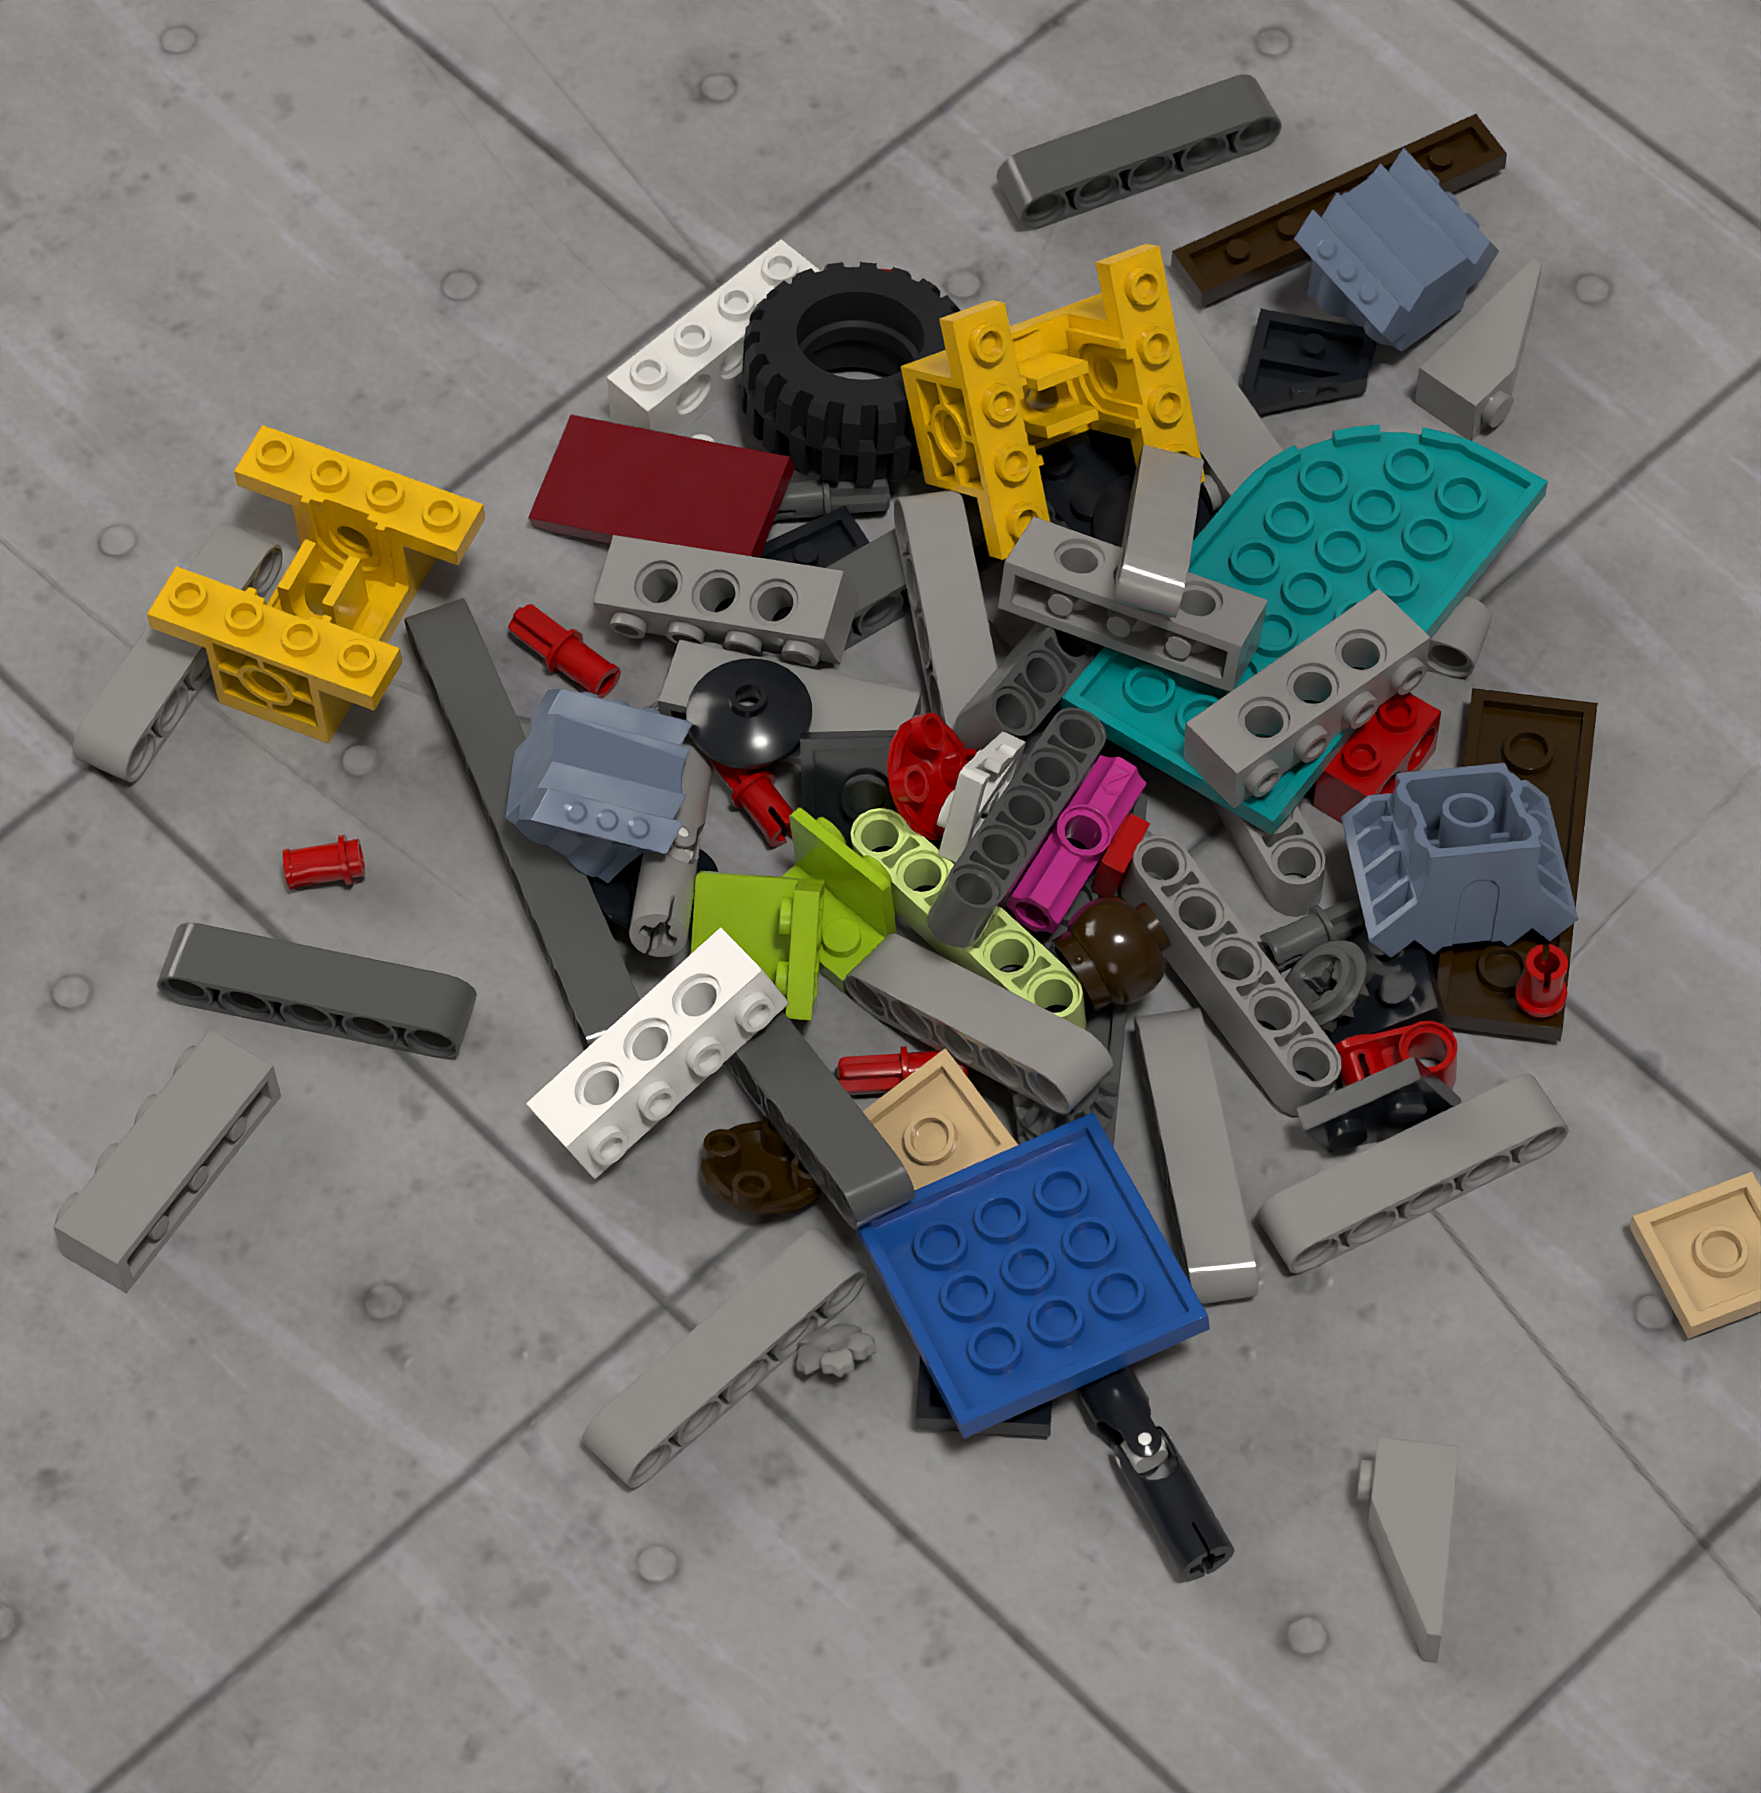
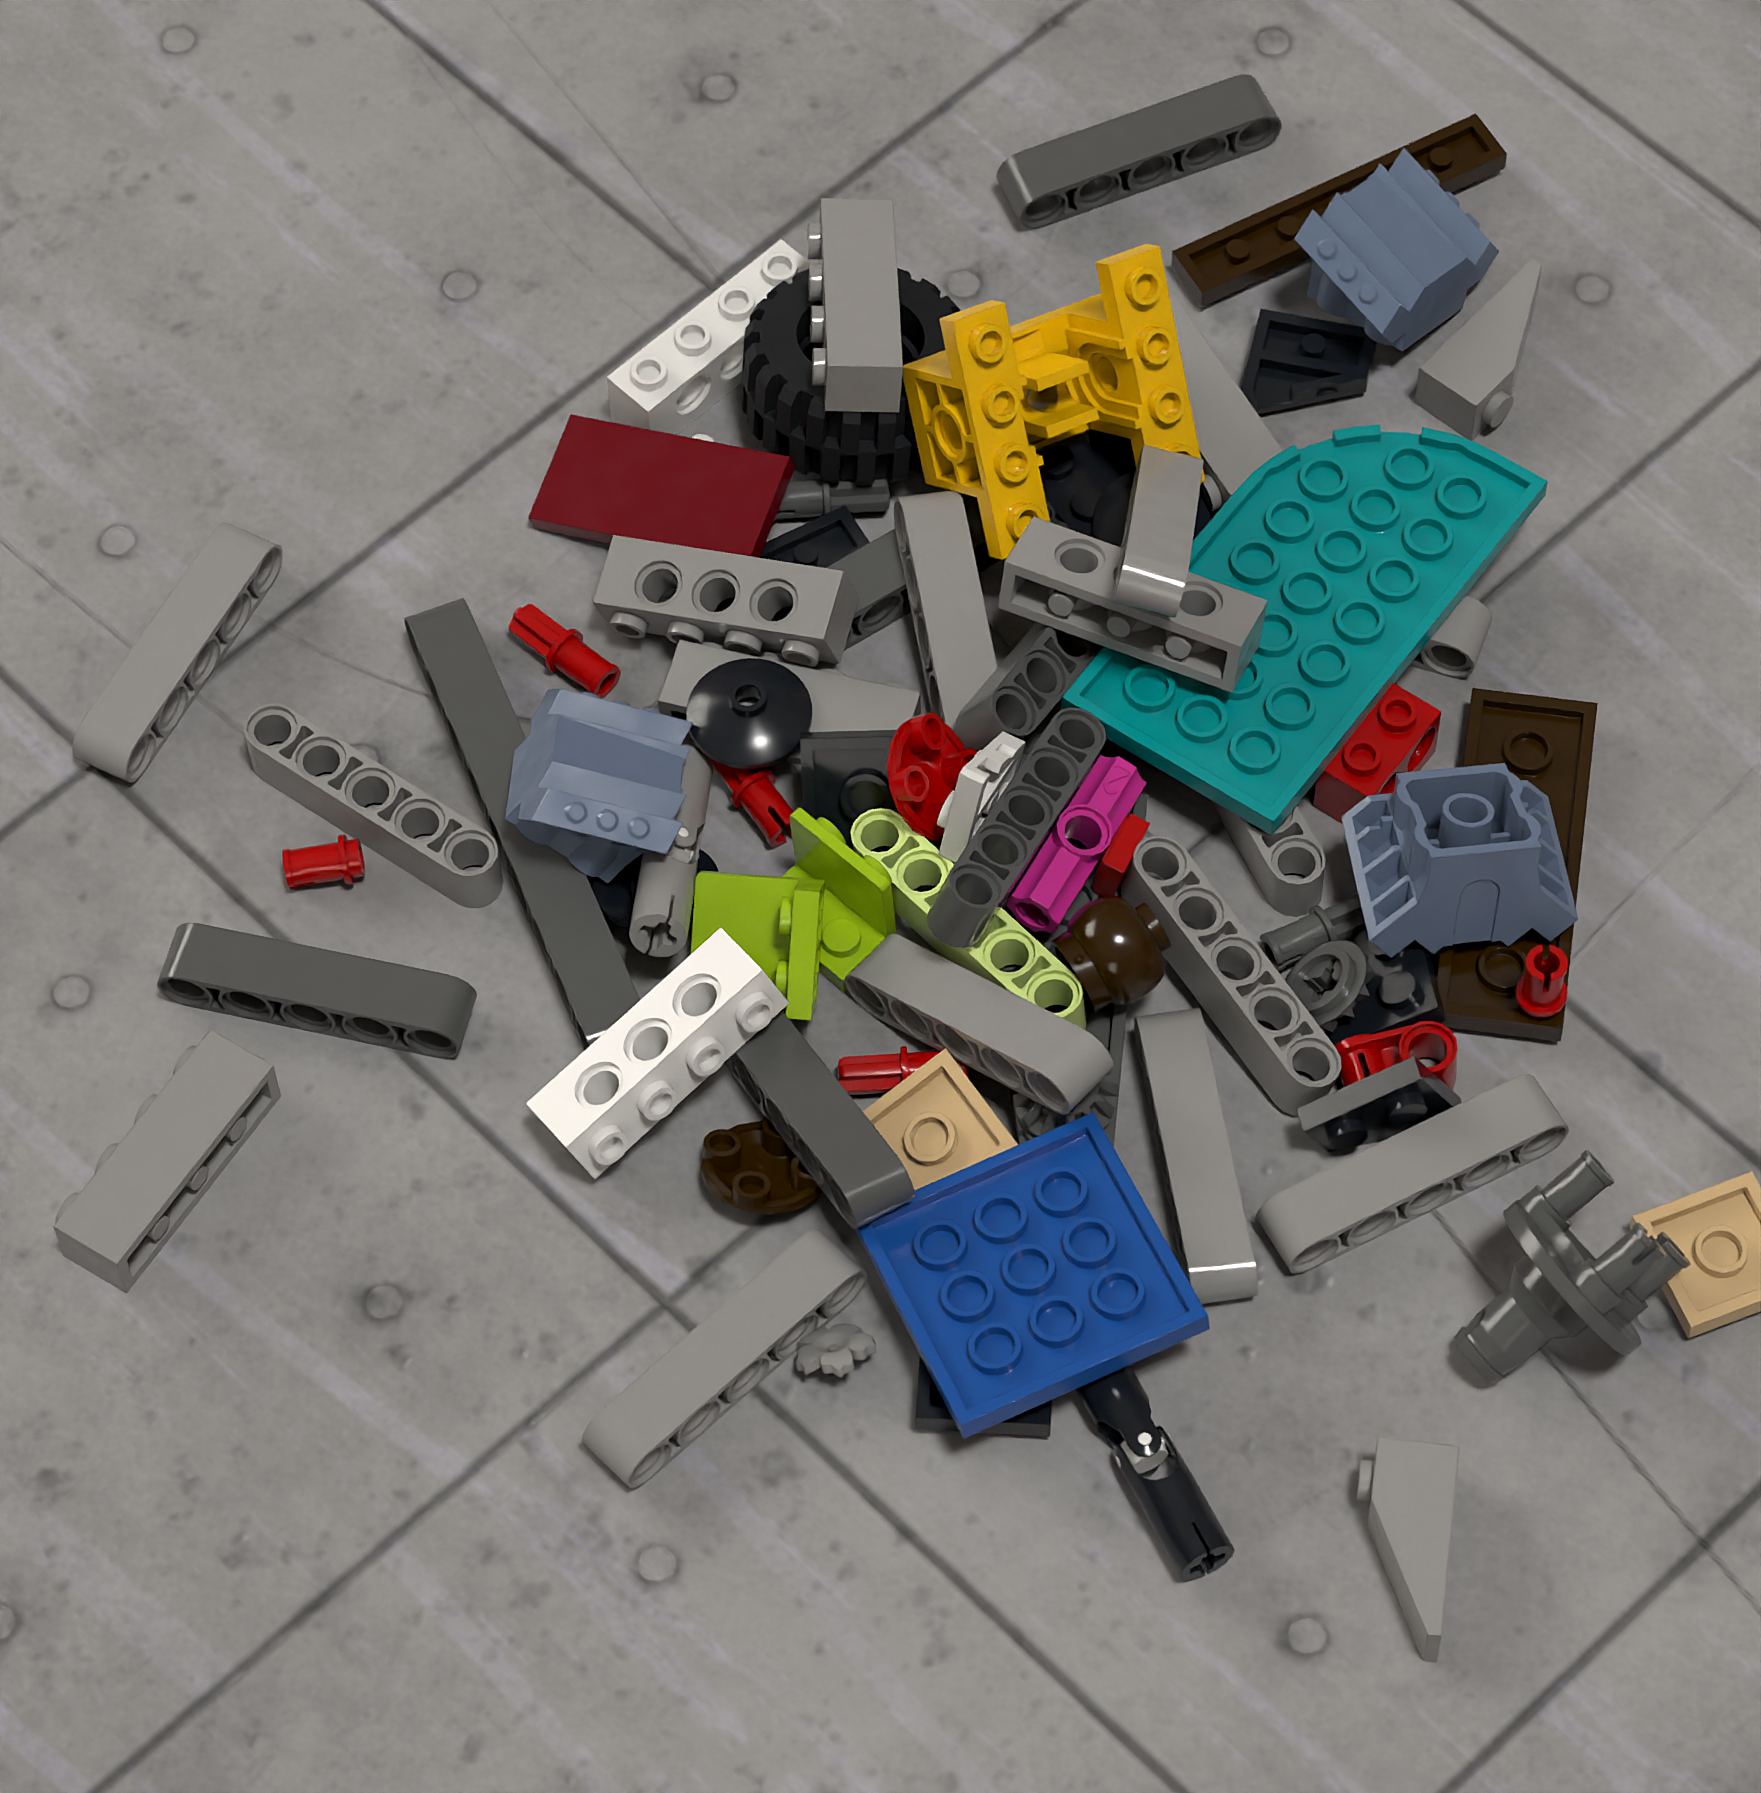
yellow piece [147,425,486,744] -> none
light grey brick [1183,589,1430,808] -> none
none -> light grey beam [244,703,503,908]
none -> light grey brick [807,198,903,412]
none -> dark grey piece [1455,1150,1691,1384]

